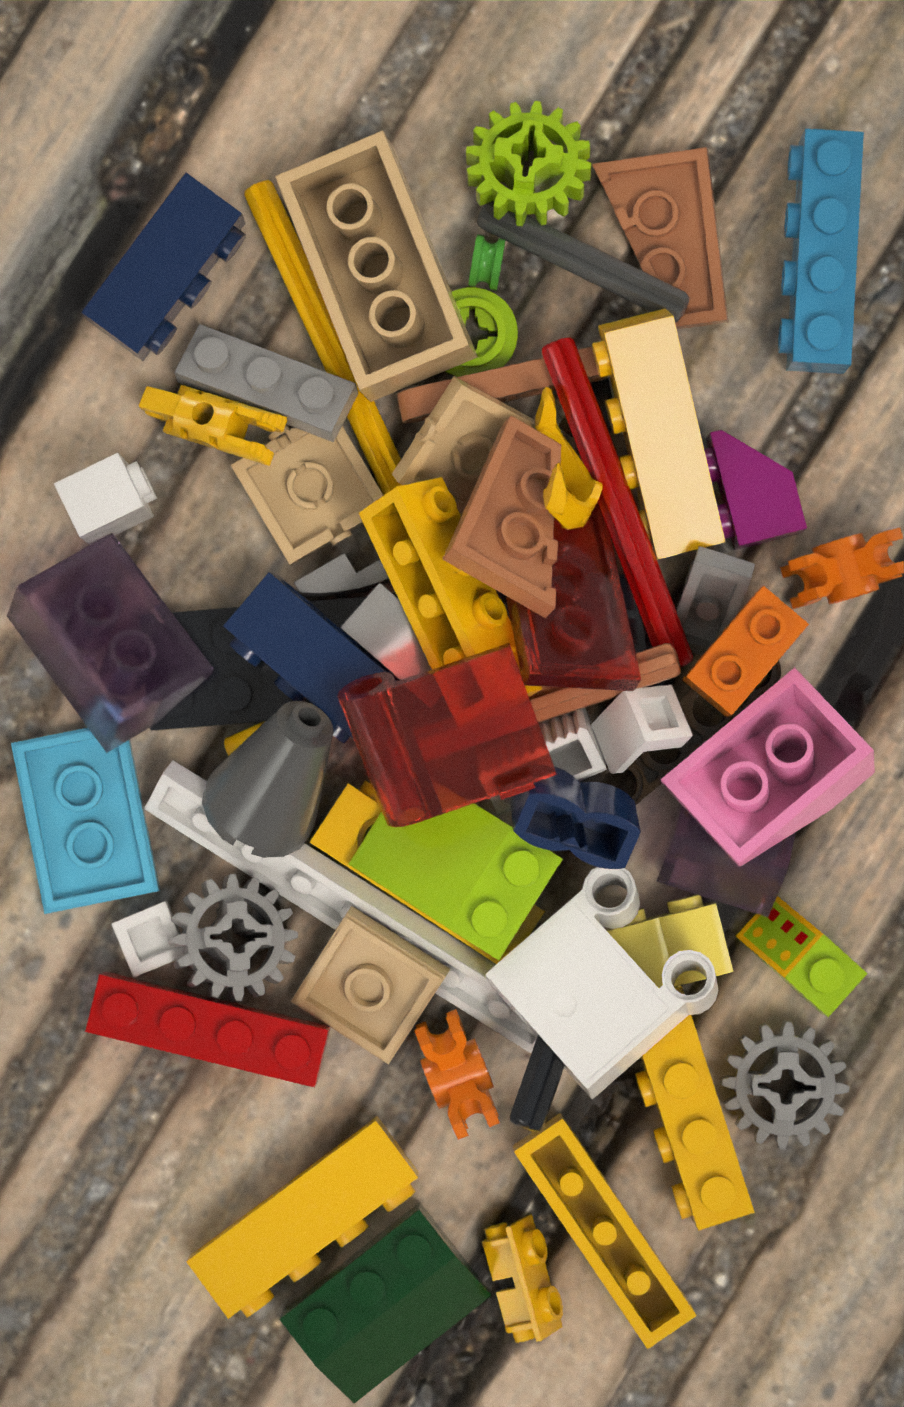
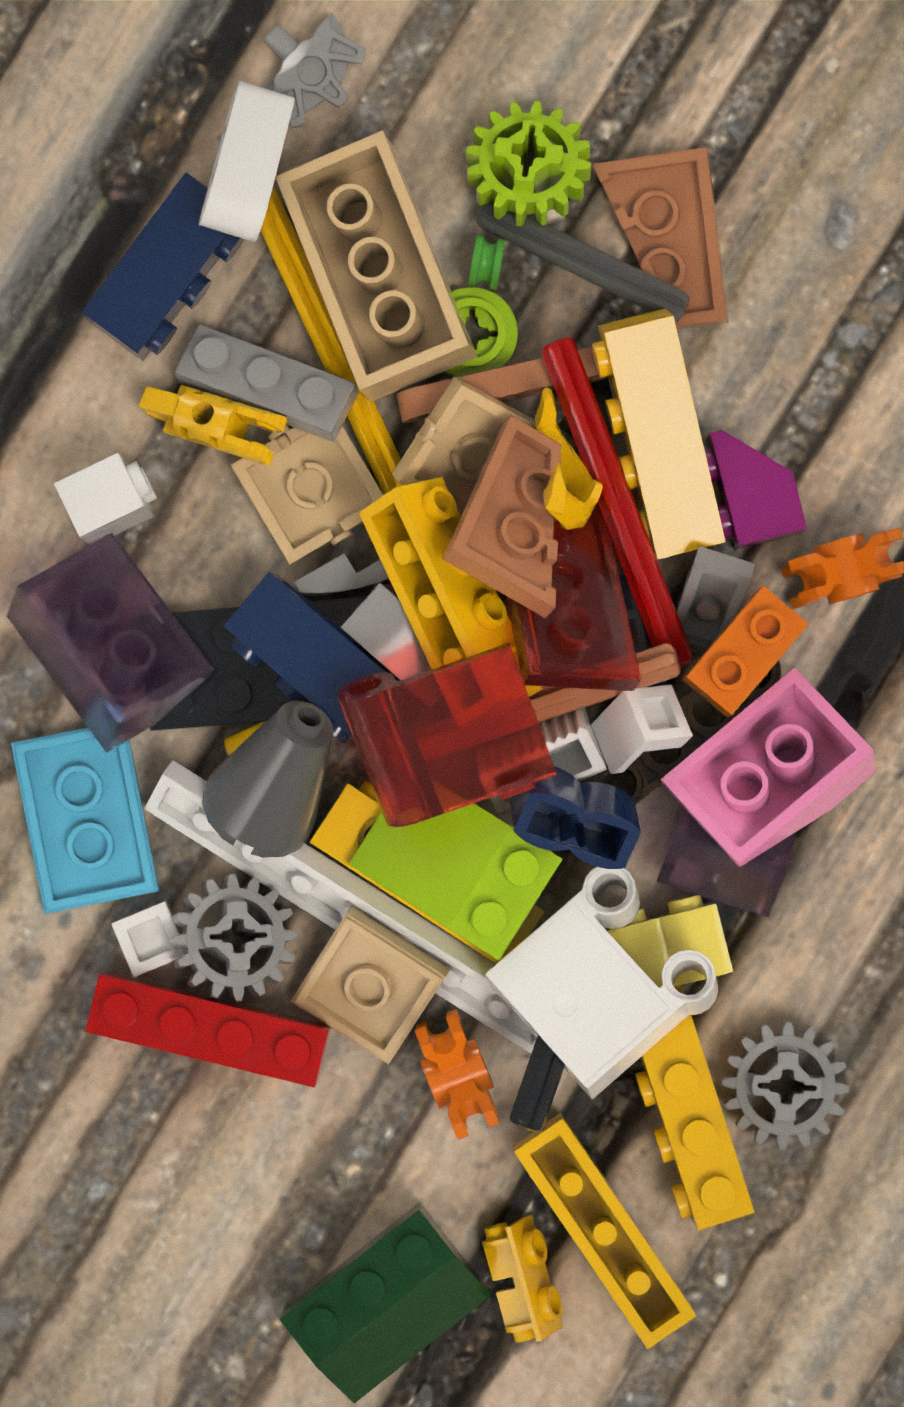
yellow brick [186,1116,419,1319] -> none
lime slope [735,893,868,1017] -> none
dark azure brick [778,128,864,374] -> none
none -> white beam [198,80,295,242]
none -> light grey piece [217,13,366,141]

